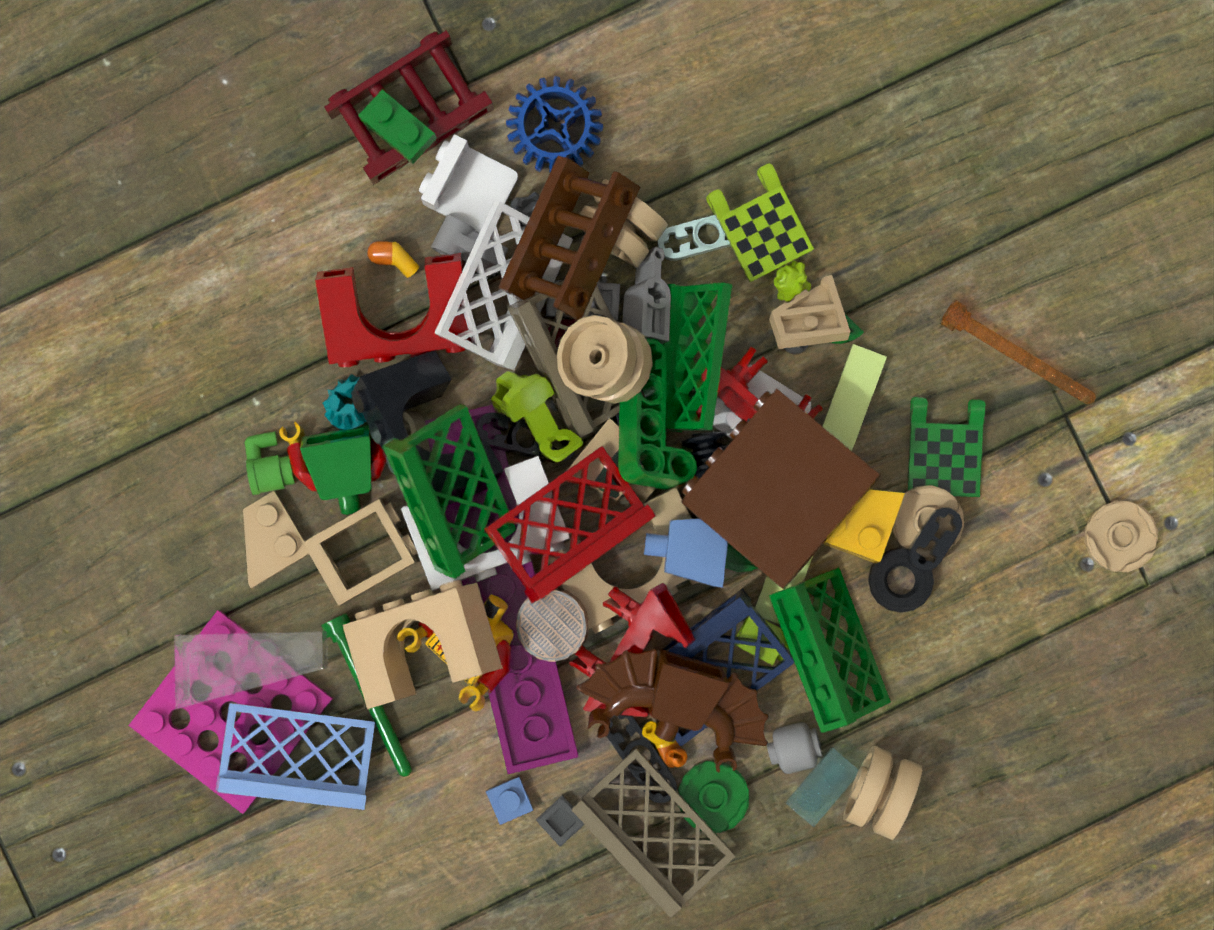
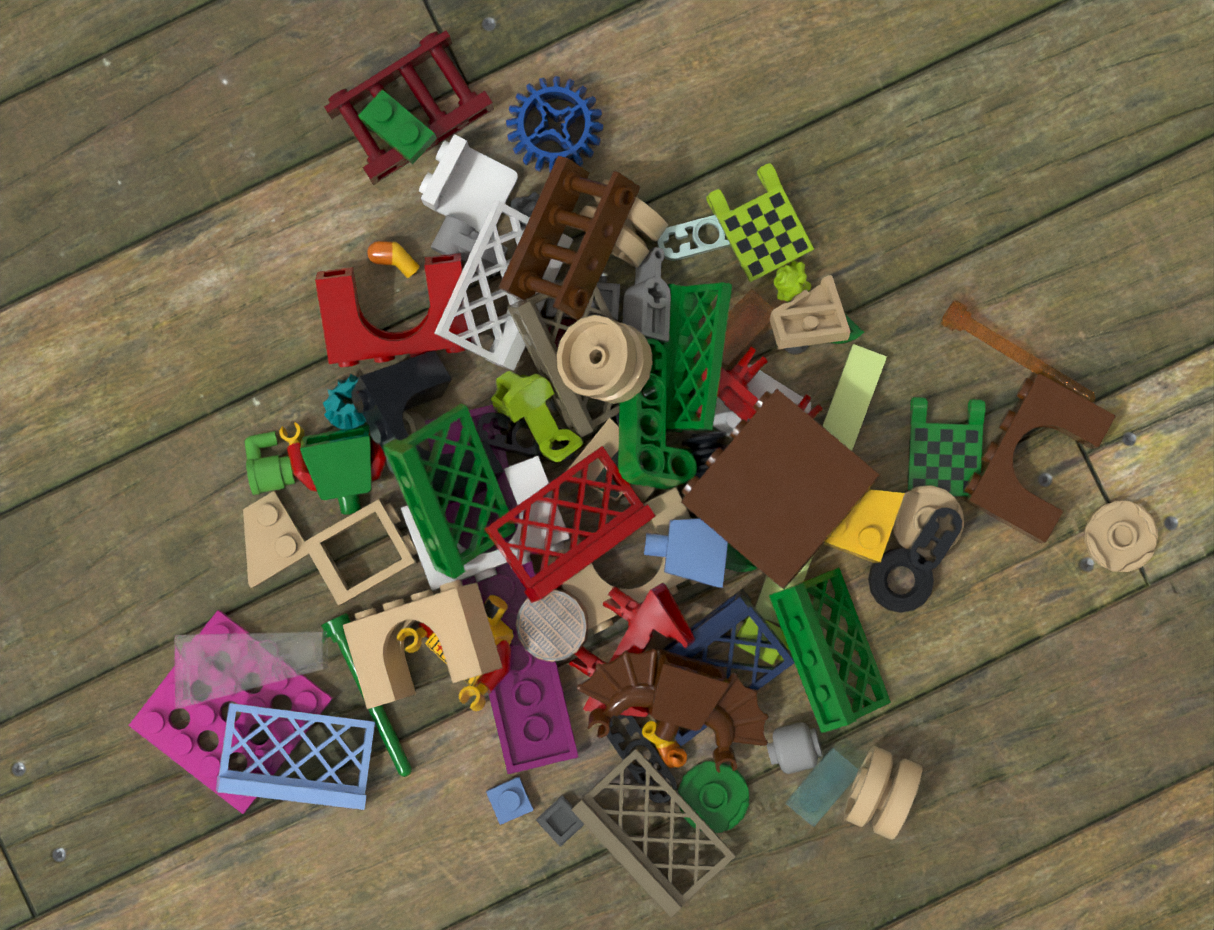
none -> clear orange plate [706,289,774,366]
none -> reddish brown arch [964,373,1116,543]

